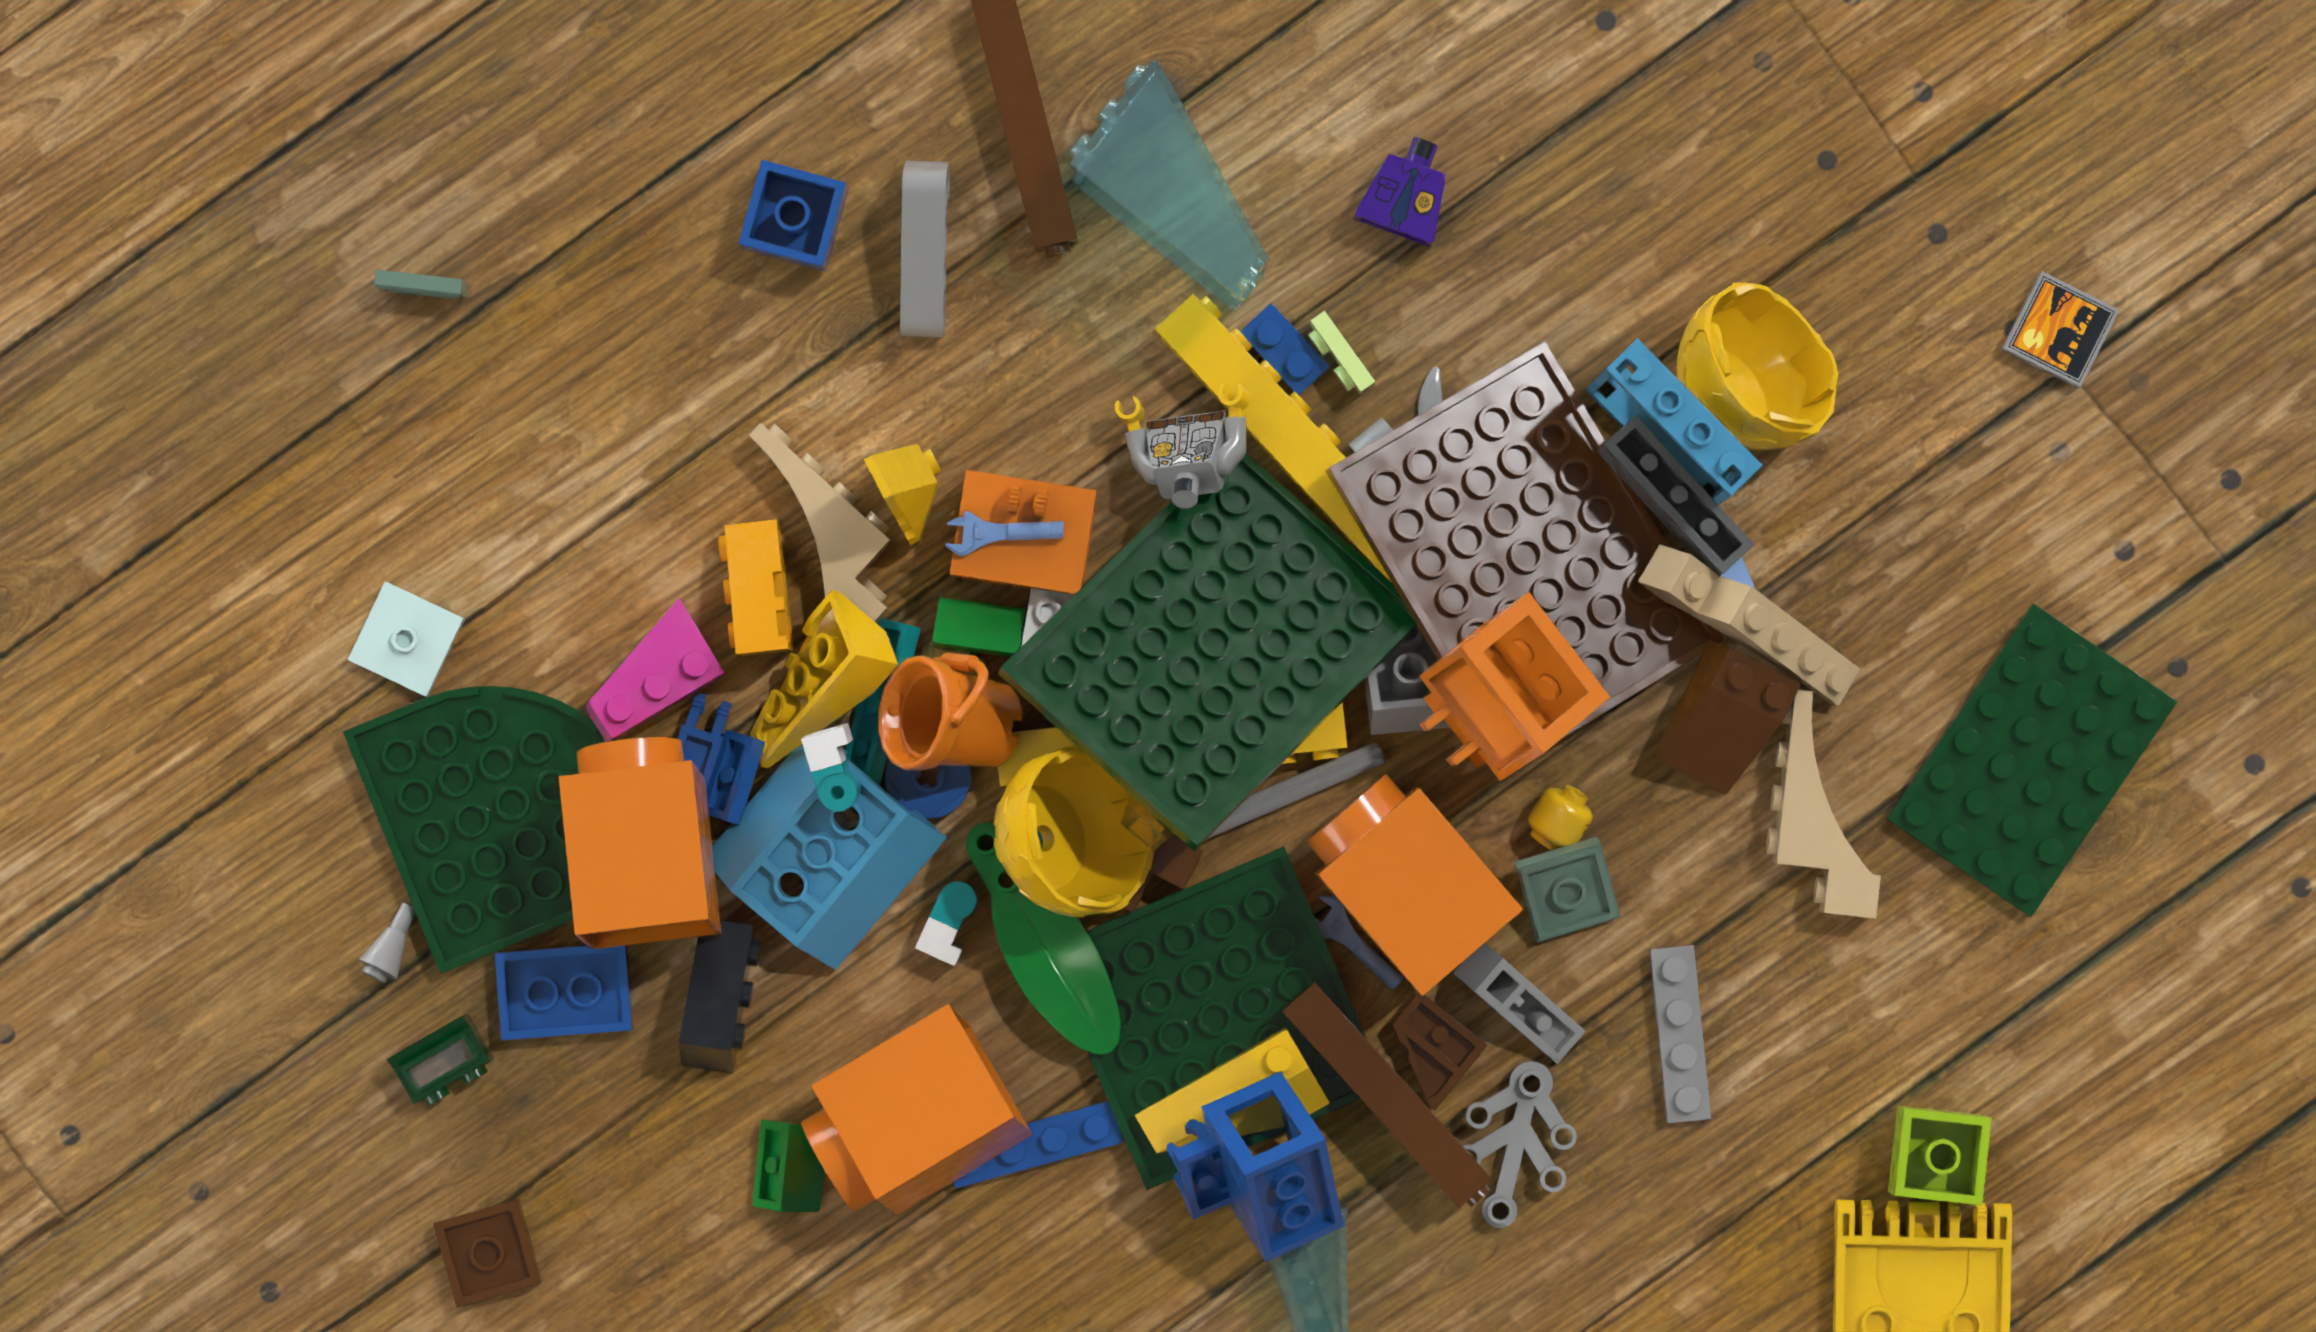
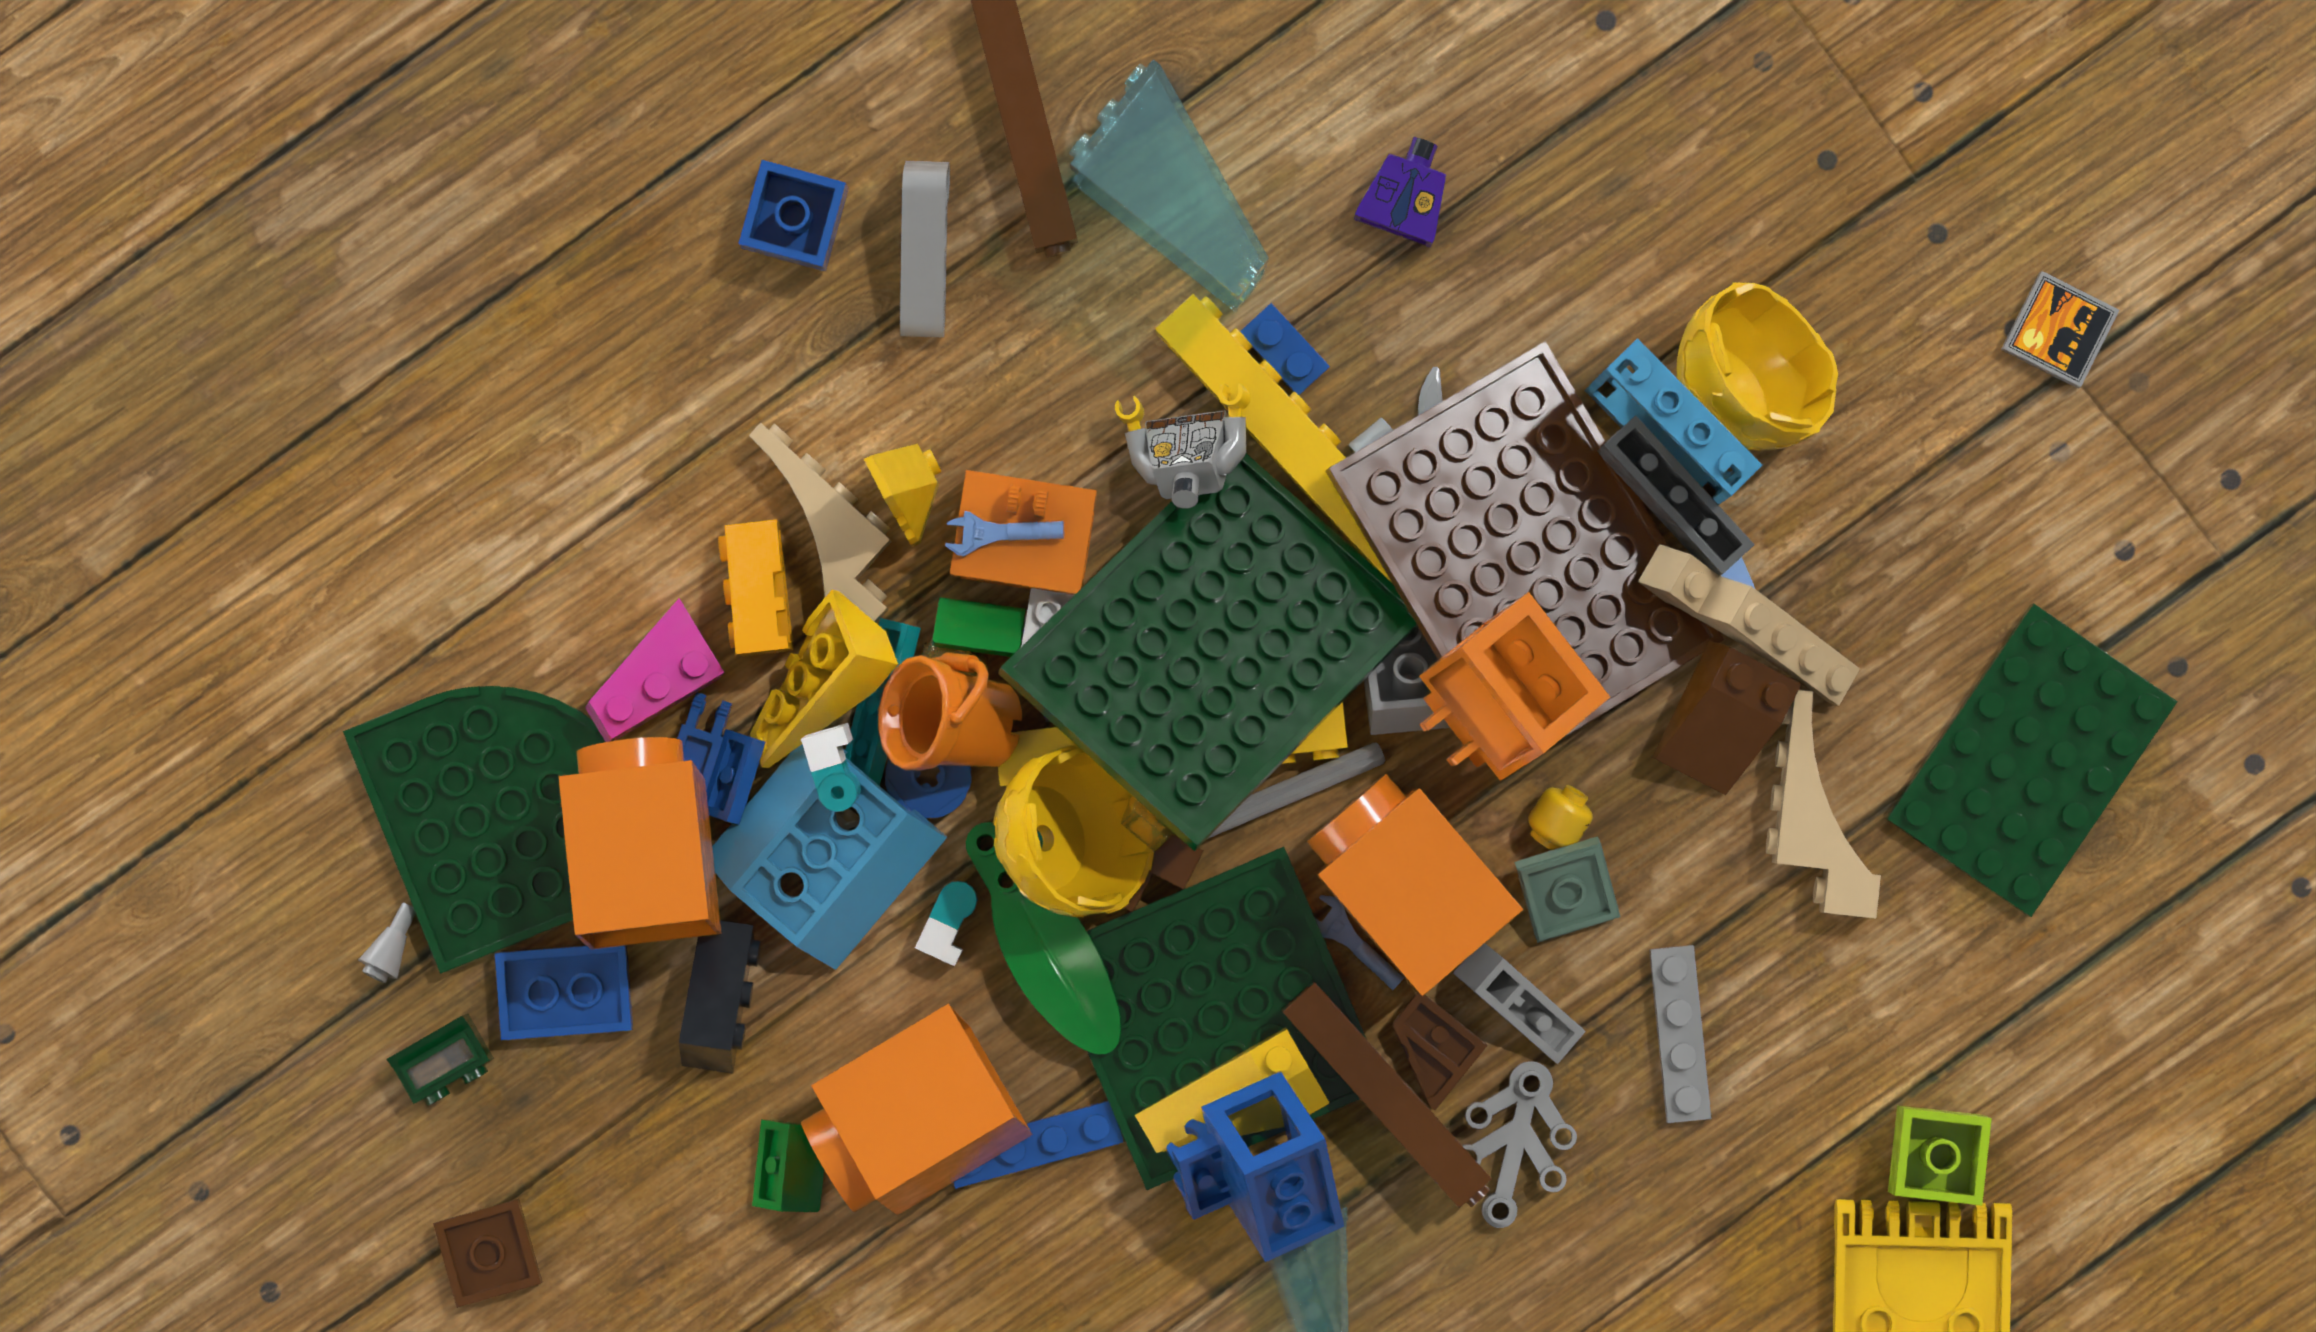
light aqua plate [348,581,465,697] -> none
sand green tile [374,270,468,300] -> none
yellowish green plate [1308,311,1375,395] -> none

